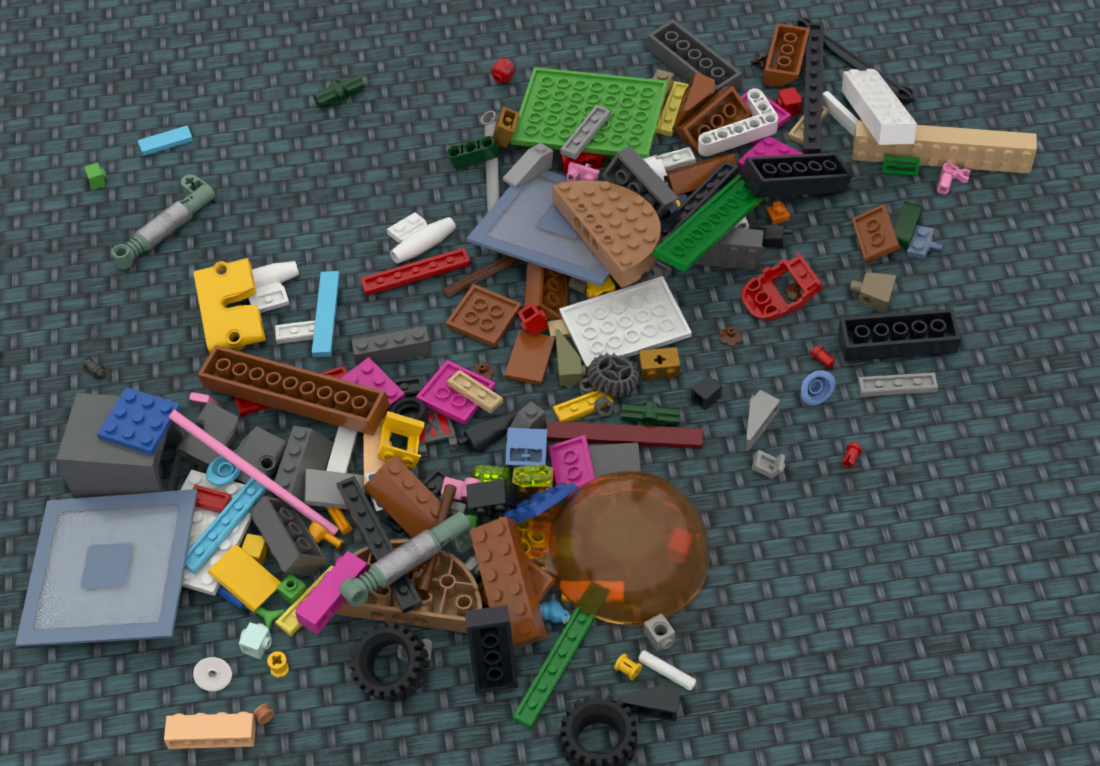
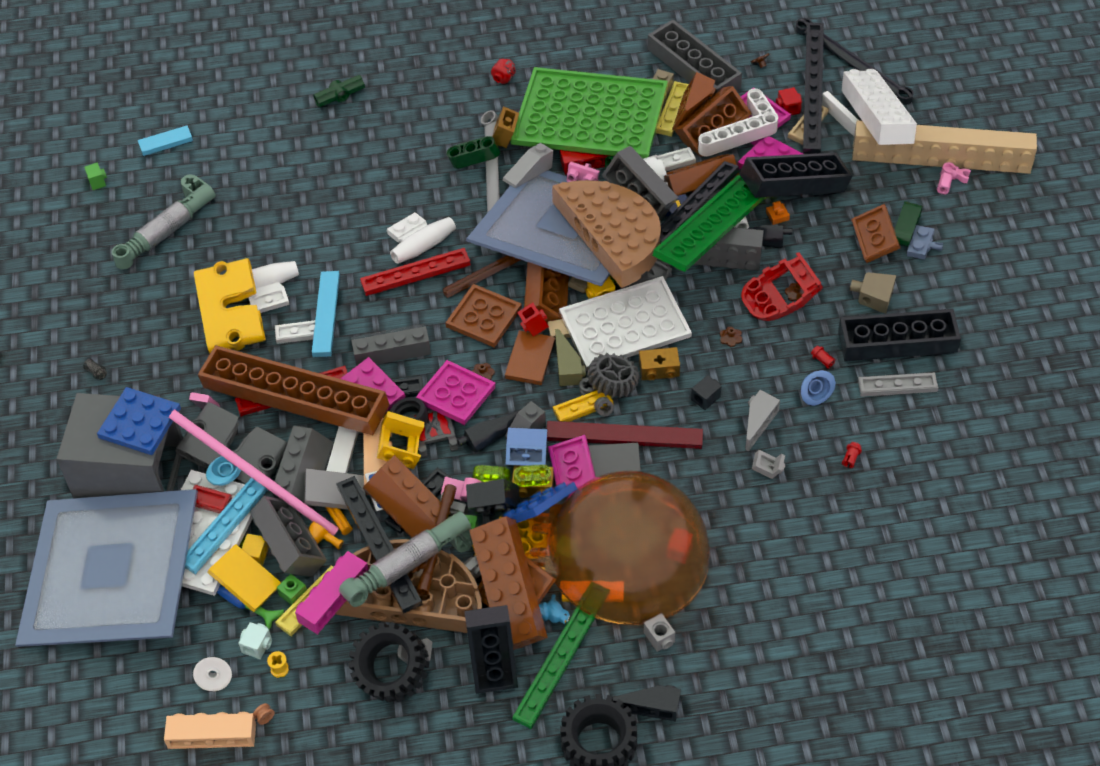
tan tile [447,370,503,414] -> none
light grey tile [560,105,612,160] -> none
yellow bush [614,653,642,681] -> none
dark green piece [621,401,680,426] -> none
white axle [639,650,696,690] -> none
dark orange slope [763,23,810,87] -> none
green tile [882,154,920,176] -> none

